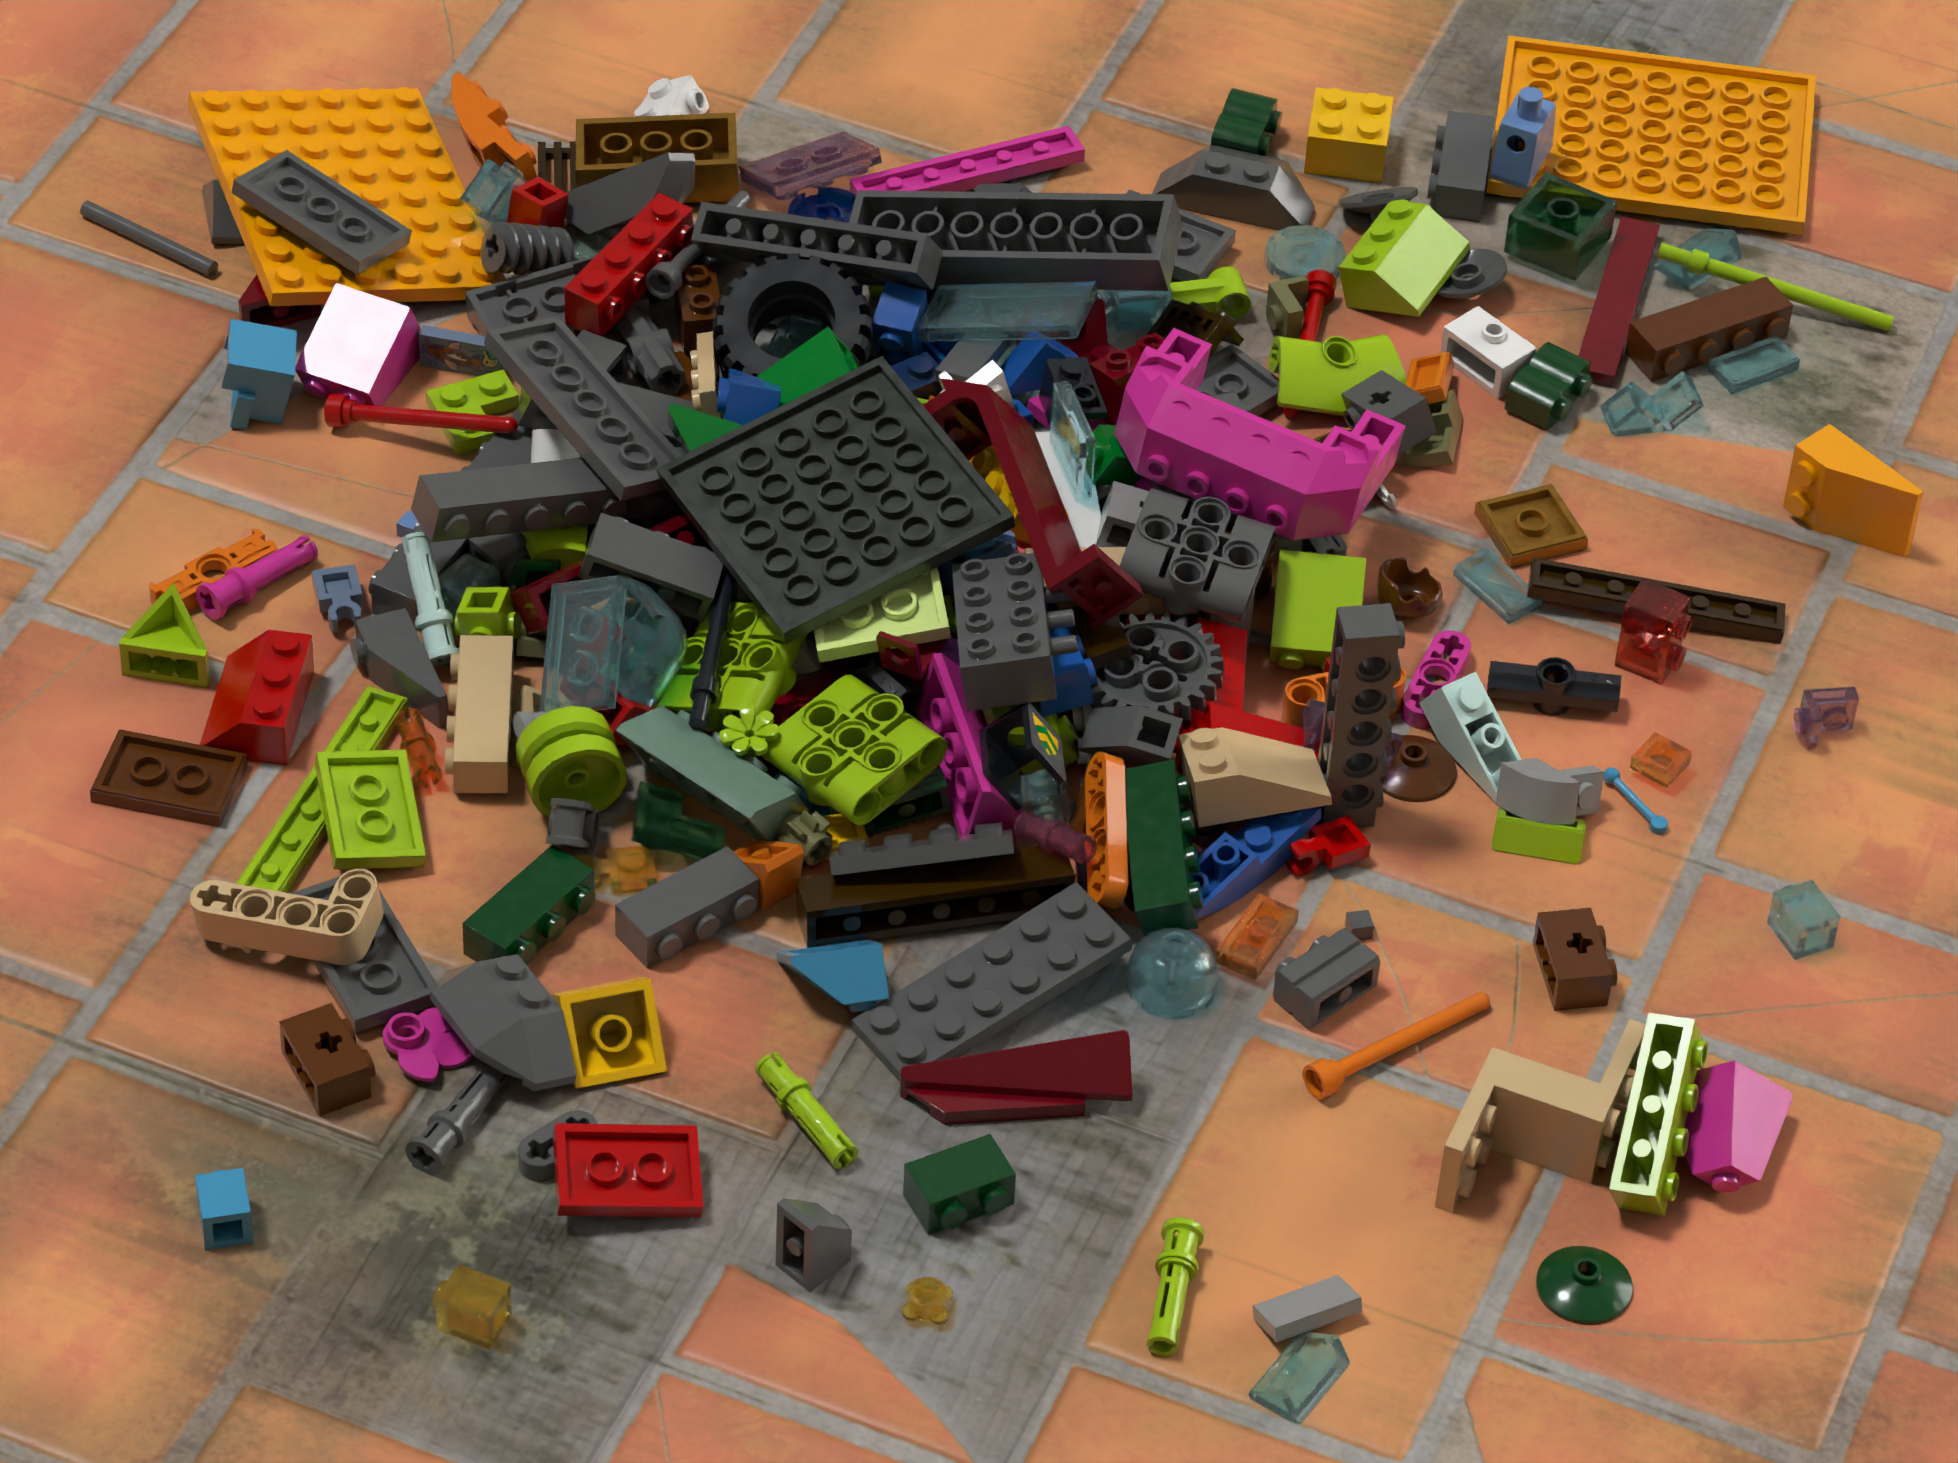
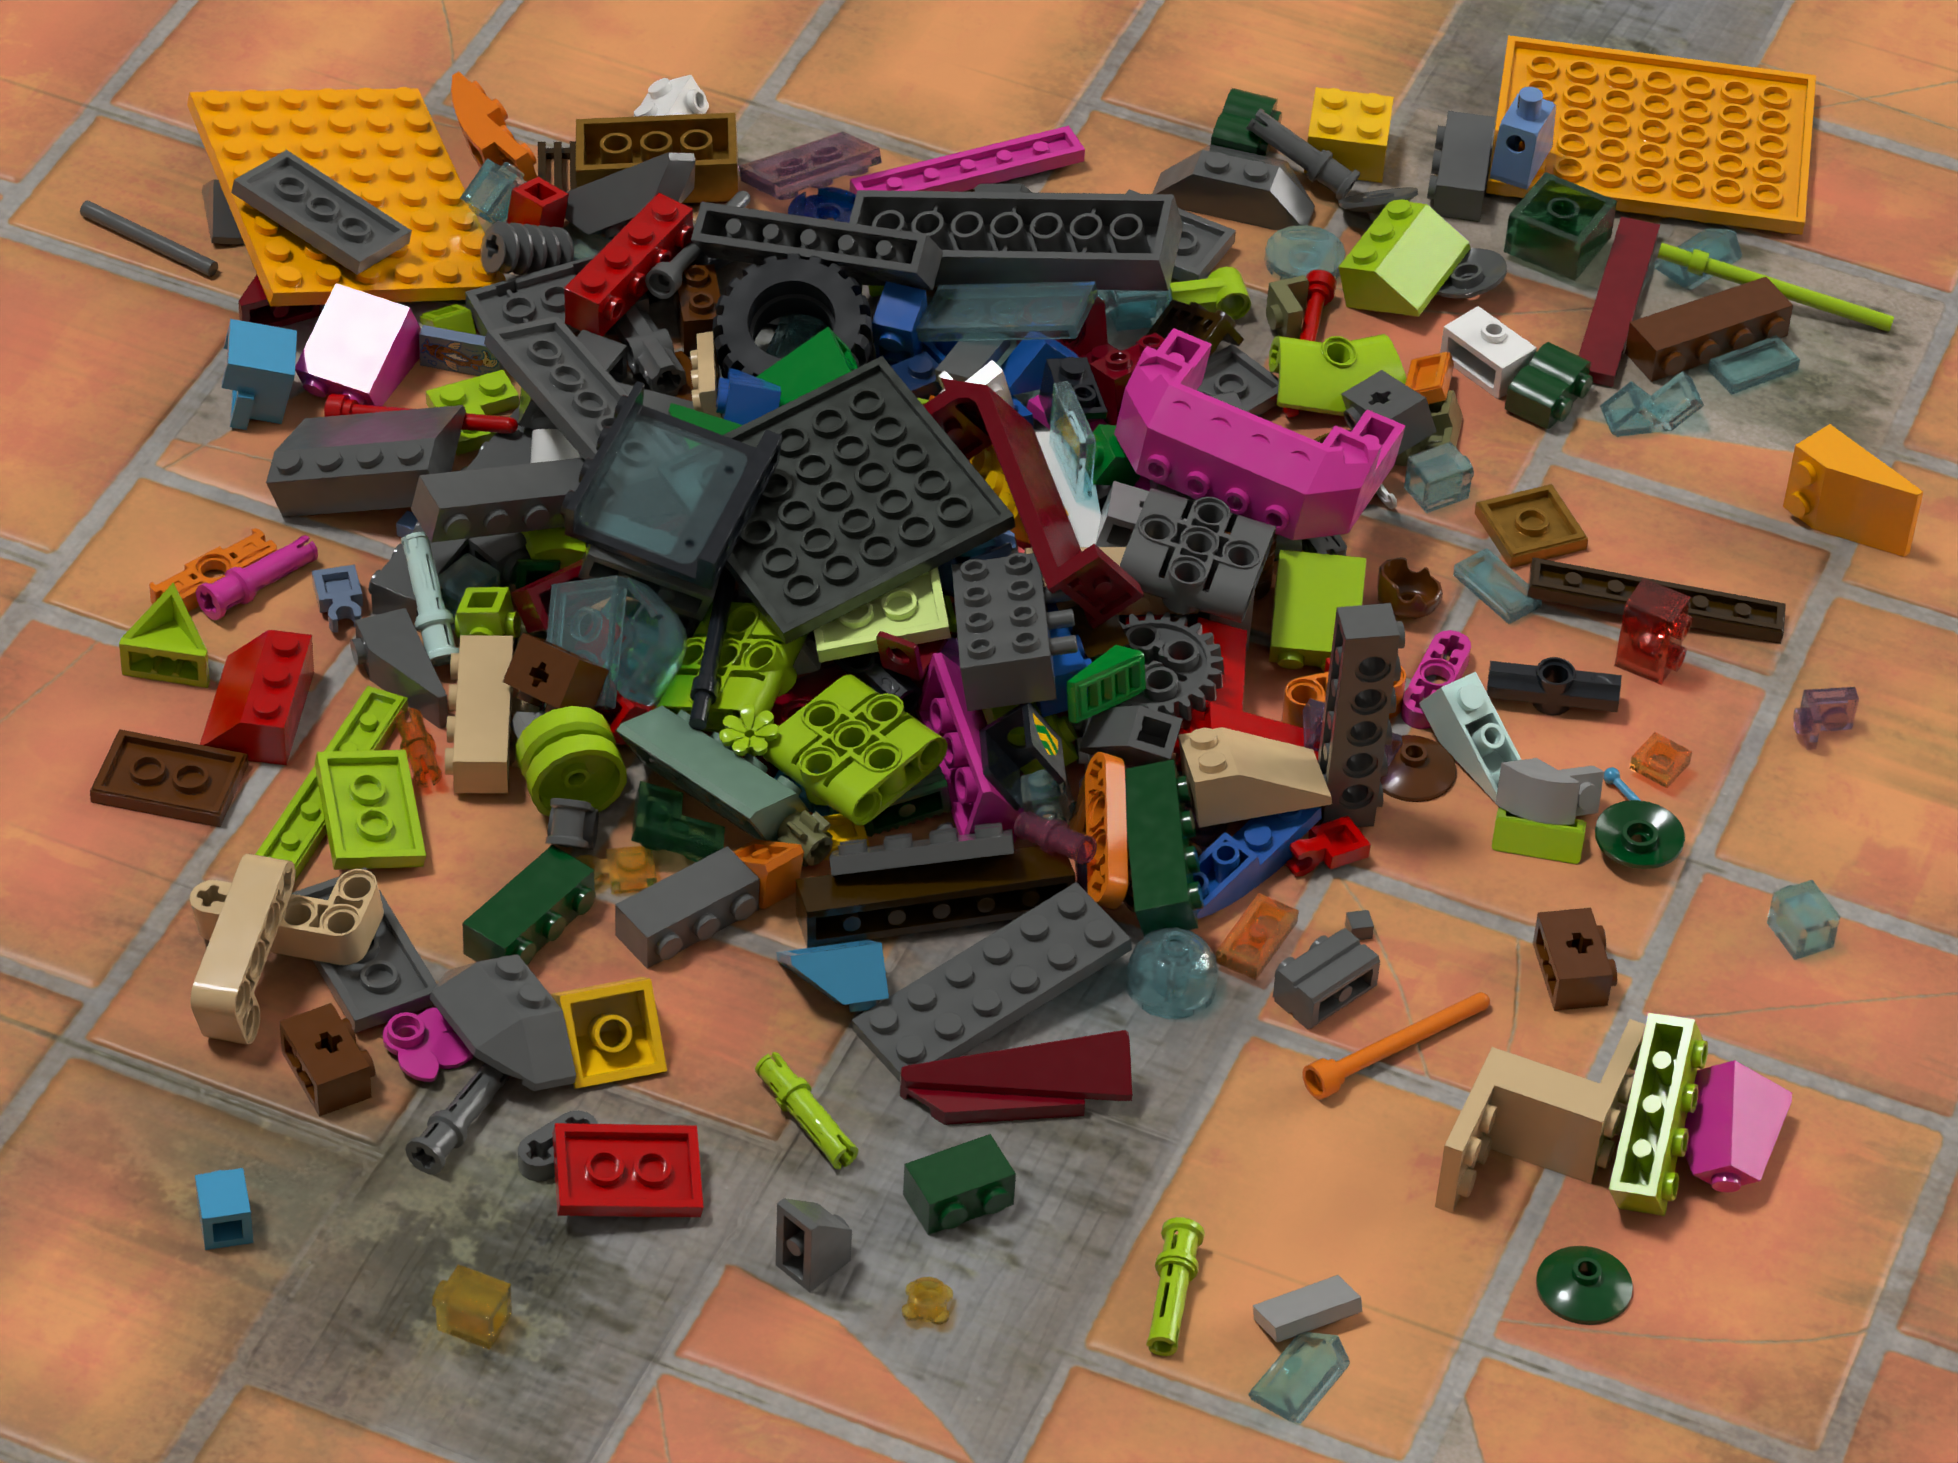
none -> tan beam [191,854,295,1045]
none -> dark grey slope [266,405,466,517]
none -> lime slope [419,304,477,335]
none -> reddish brown brick [503,633,610,712]
none -> clear light blue panel [561,381,782,590]
none -> green slope [1066,645,1146,723]
none -> dark grey pin [1246,108,1361,201]
none -> clear light blue brick [1404,442,1474,513]
none -> dark green dish [1595,800,1685,869]

